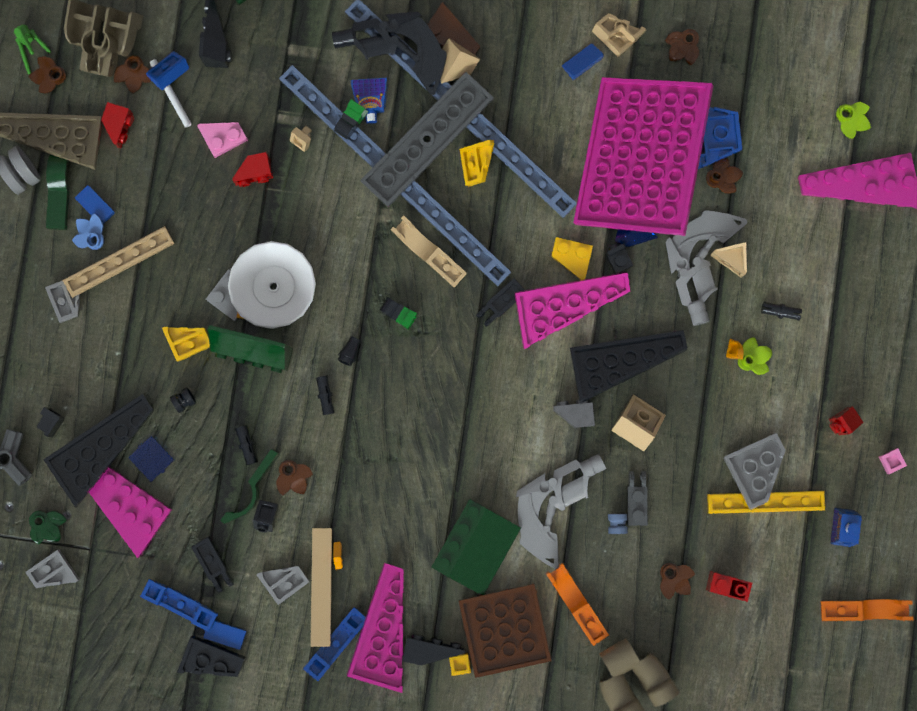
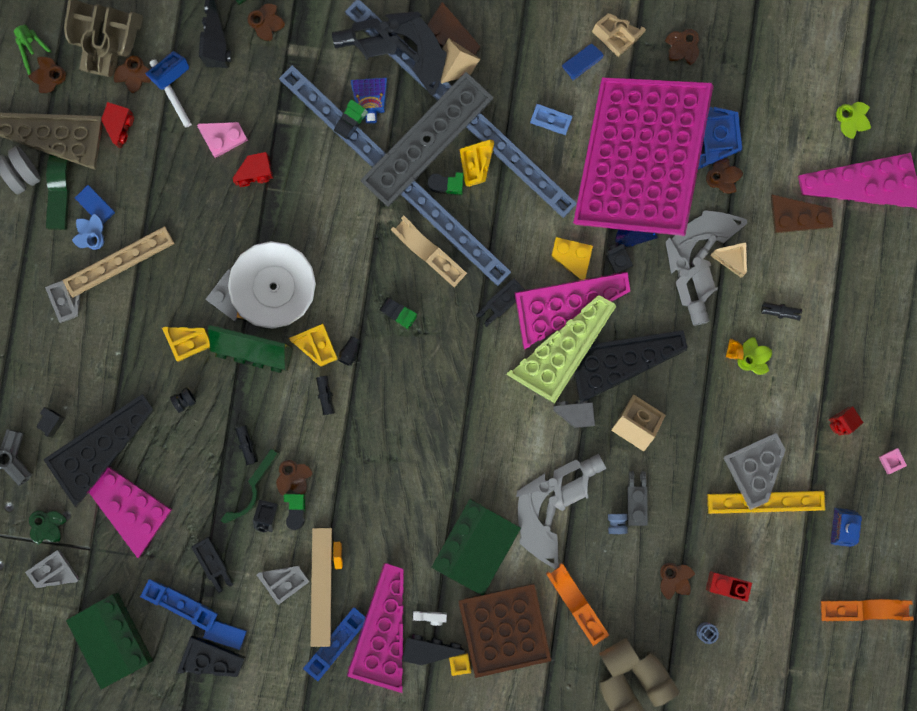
clear blue piece [128,436,174,482] -> none
tan tile [290,126,312,152] -> none
none -> dark green slope [66,593,153,689]
none -> reddish brown plate [248,4,285,41]
none -> leg [284,494,306,530]
none -> yellow wing [289,324,338,367]
none -> white plate [413,611,447,625]
none -> leg [428,172,463,195]
none -> yellowish green wing [507,295,616,404]
none -> medium blue plate [530,104,572,136]
none -> sand blue wheel [696,622,719,644]
none -> reddish brown wing [771,195,833,233]

